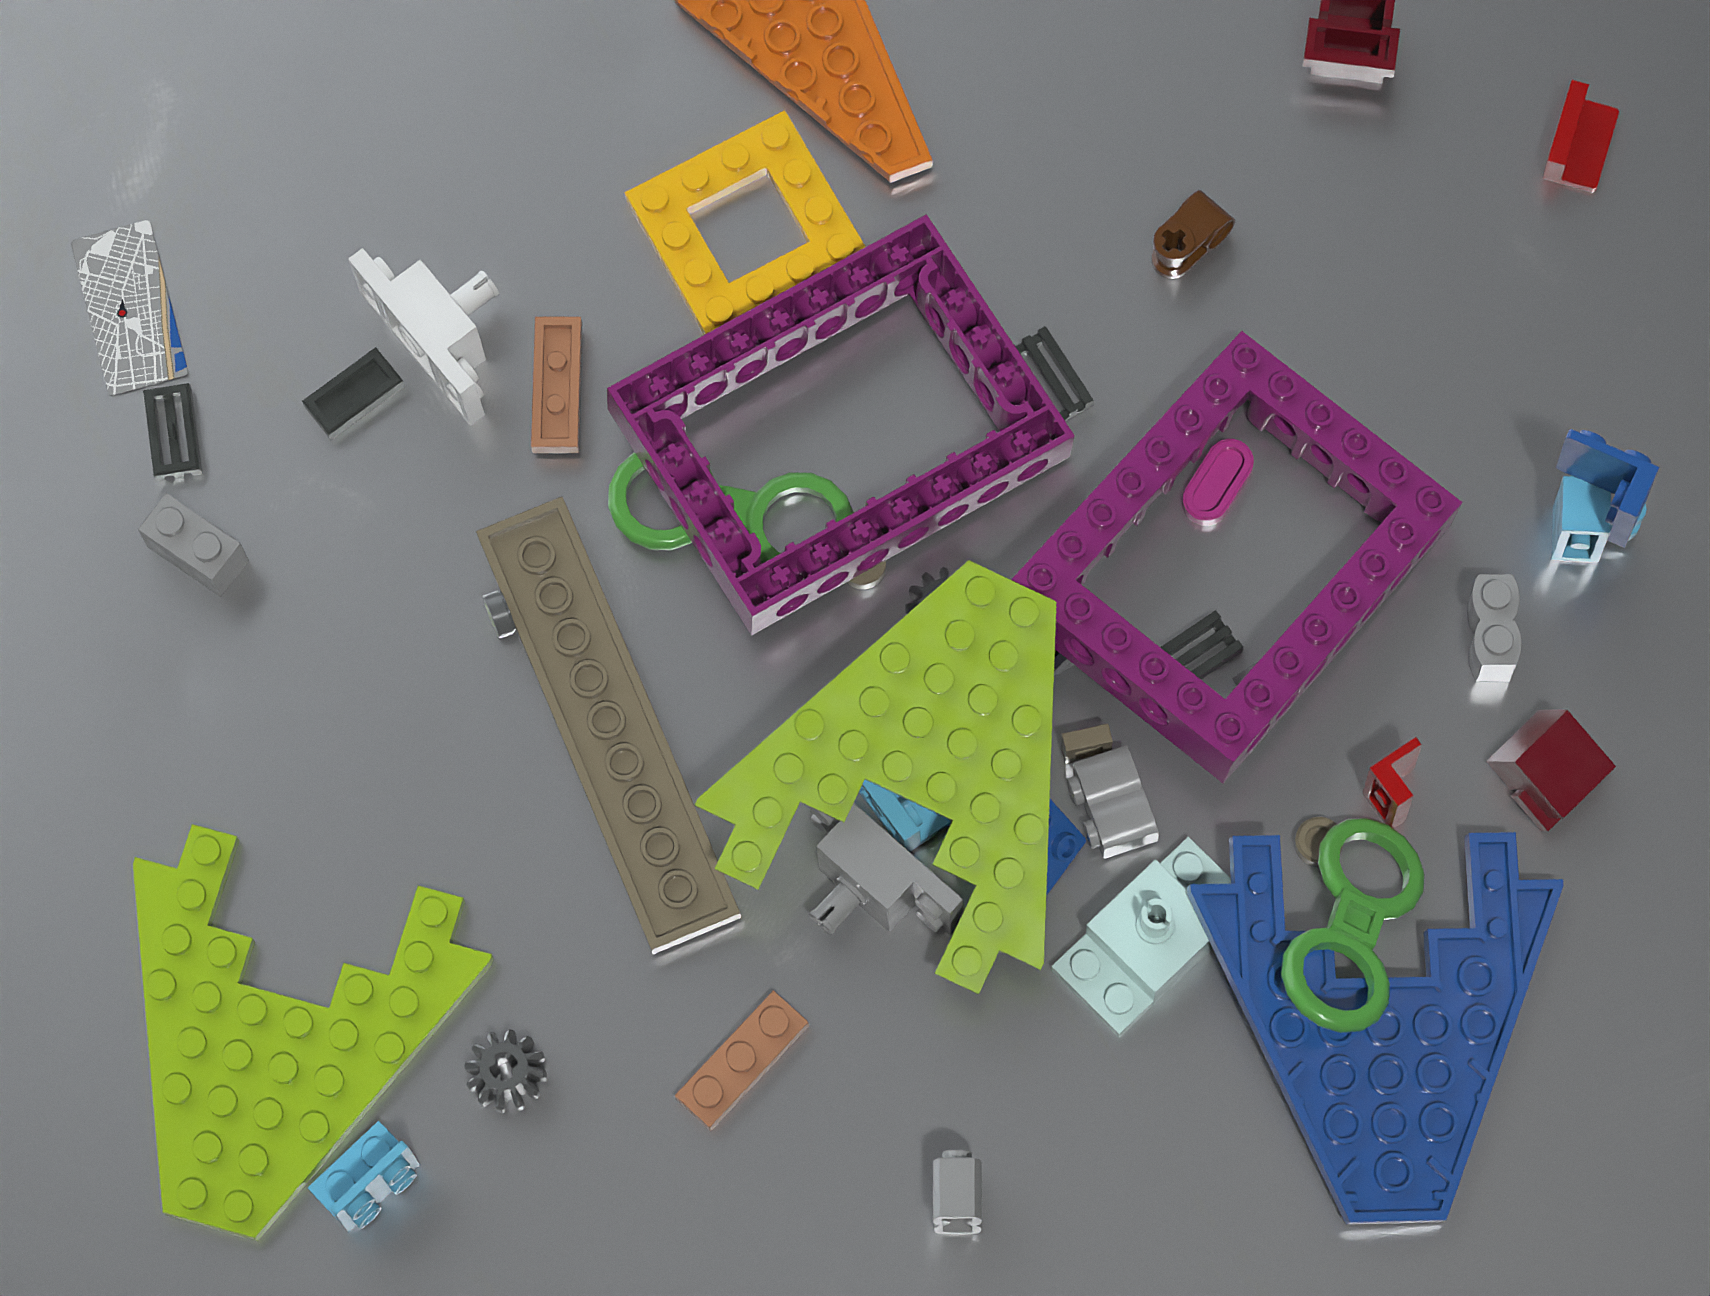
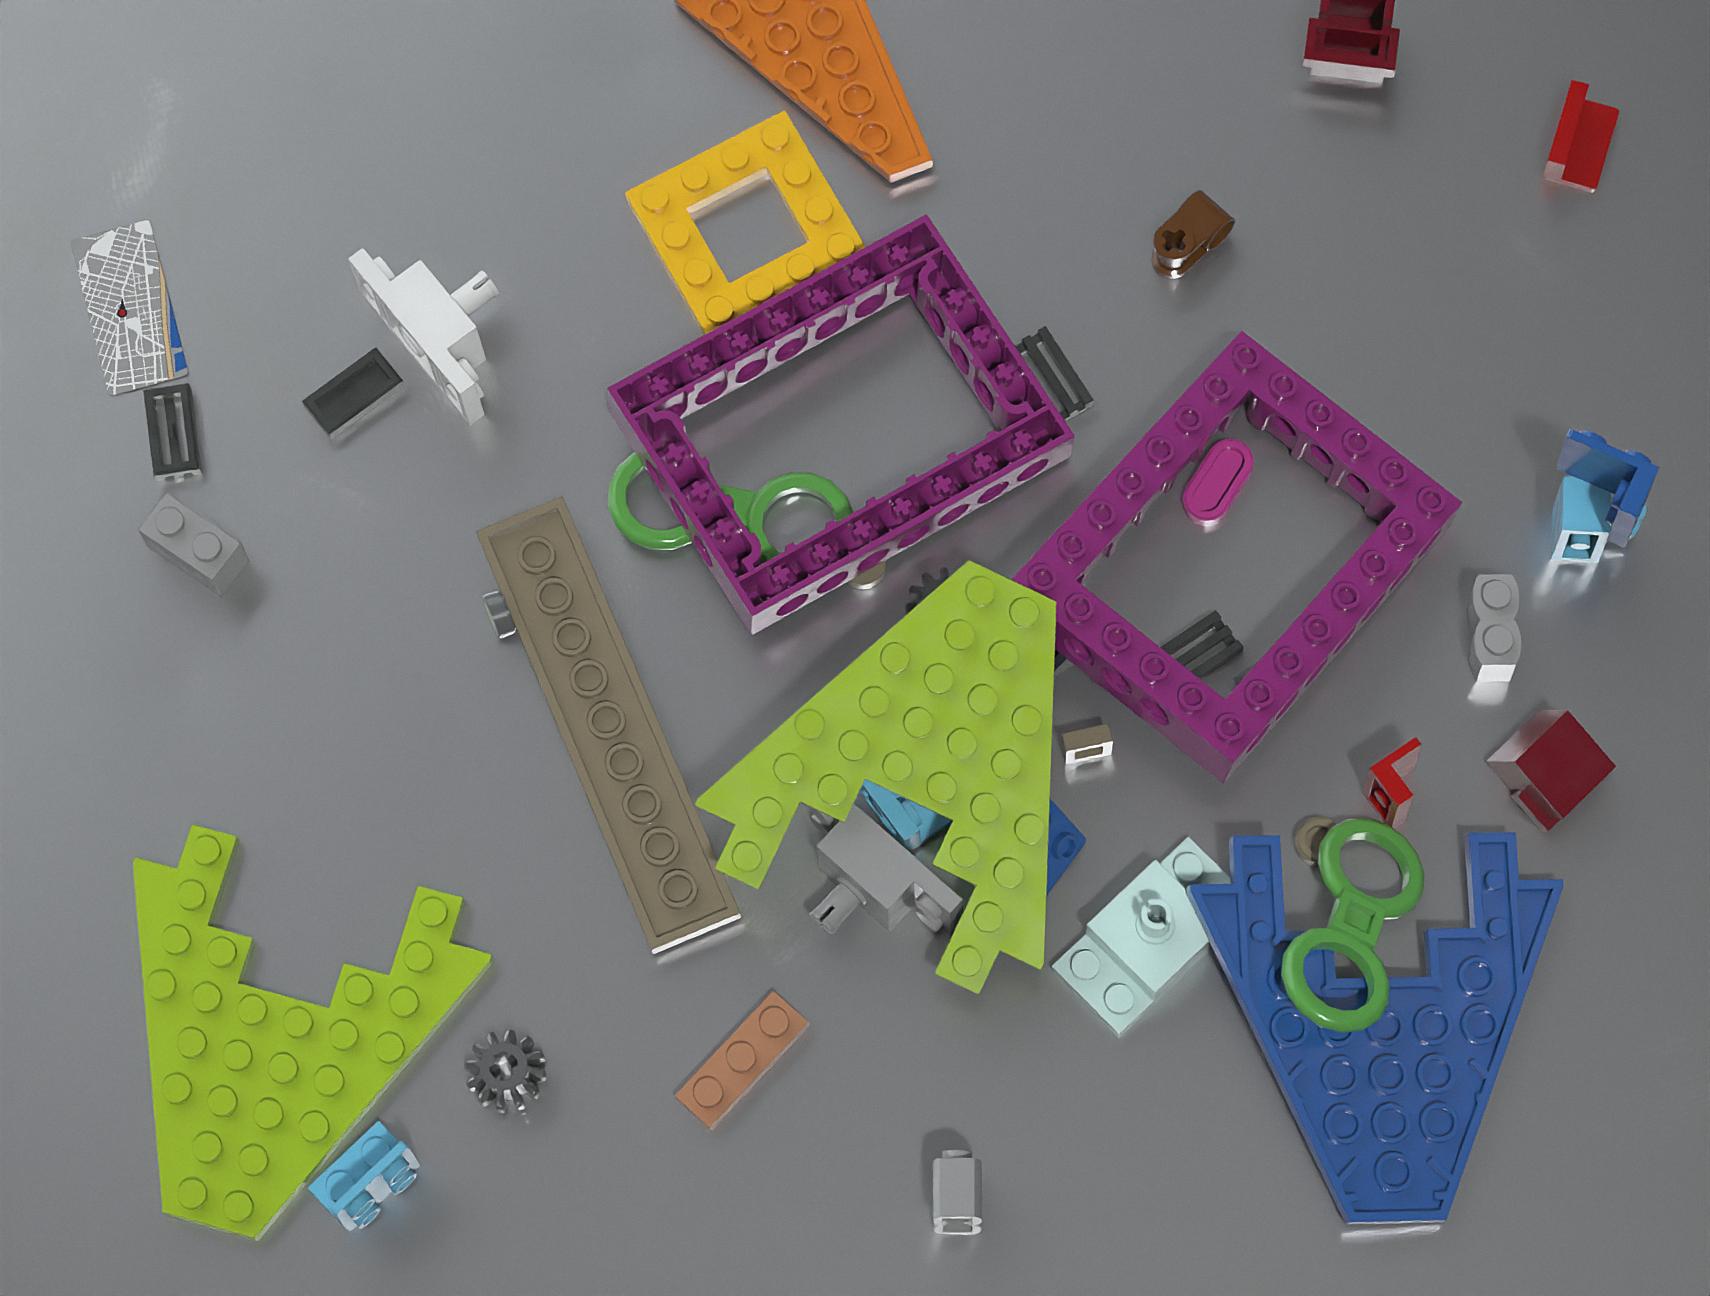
nougat plate [531,316,583,453] -> none
light grey brick [1067,745,1159,859] -> none

